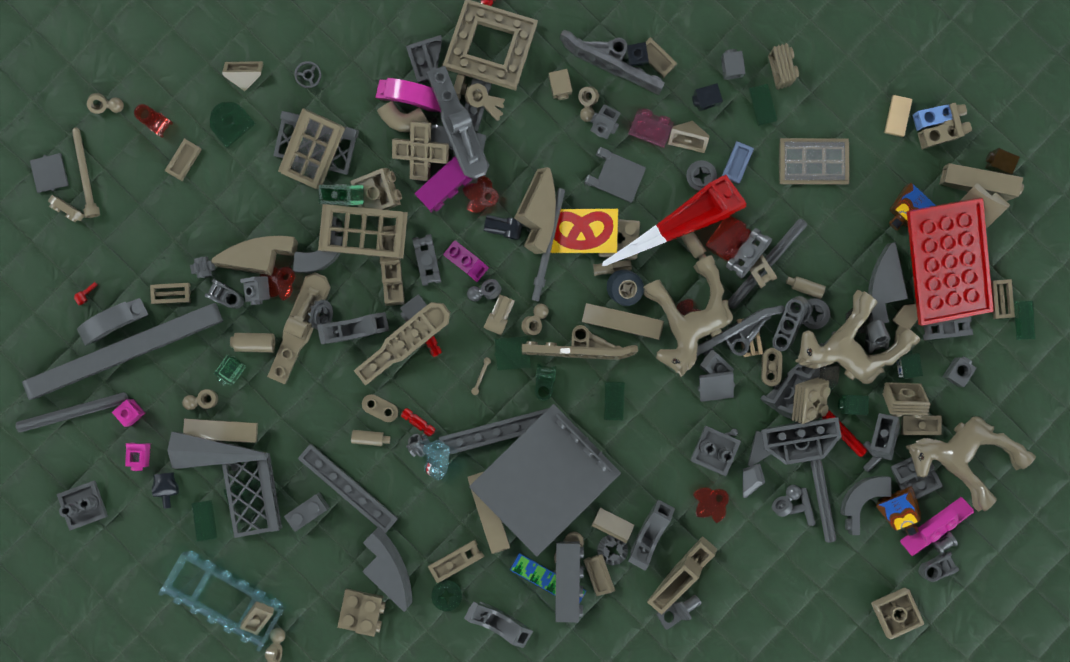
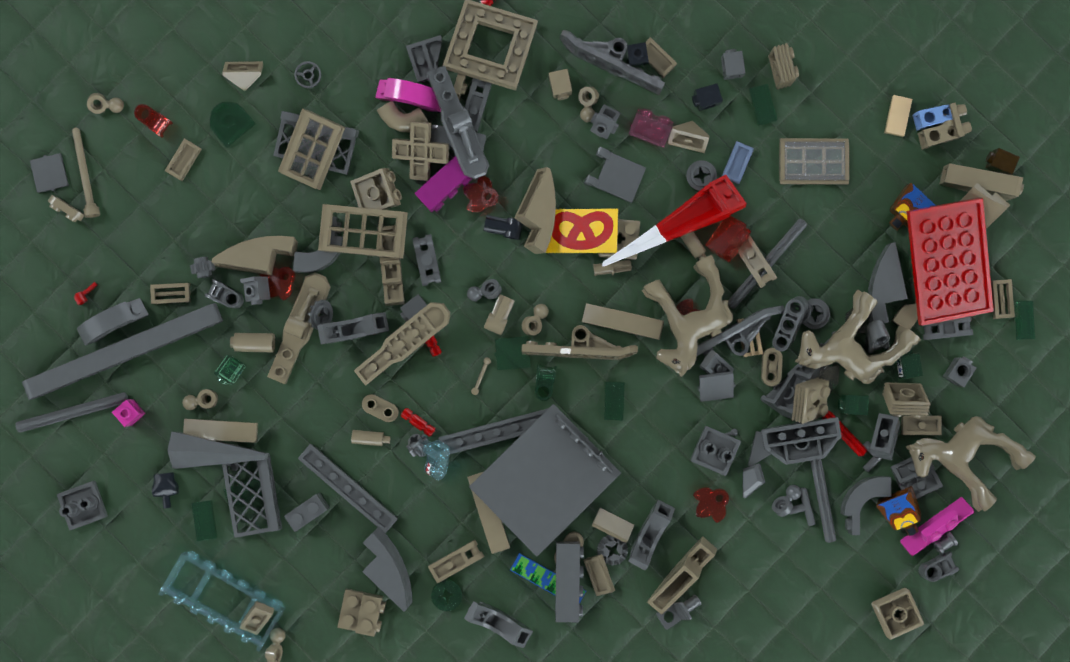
dark pink window [125,442,150,471] -> none
clear green brick [319,184,364,205] -> none
magenta bracket [443,241,489,282] -> none
dark tan piece [465,83,505,121] -> none
dark grey bar [532,188,565,302] -> none
black wheel [607,269,644,306] -> none
dark grey plate [726,228,772,278] -> none
dark tan cylinder [786,276,826,299] -> none

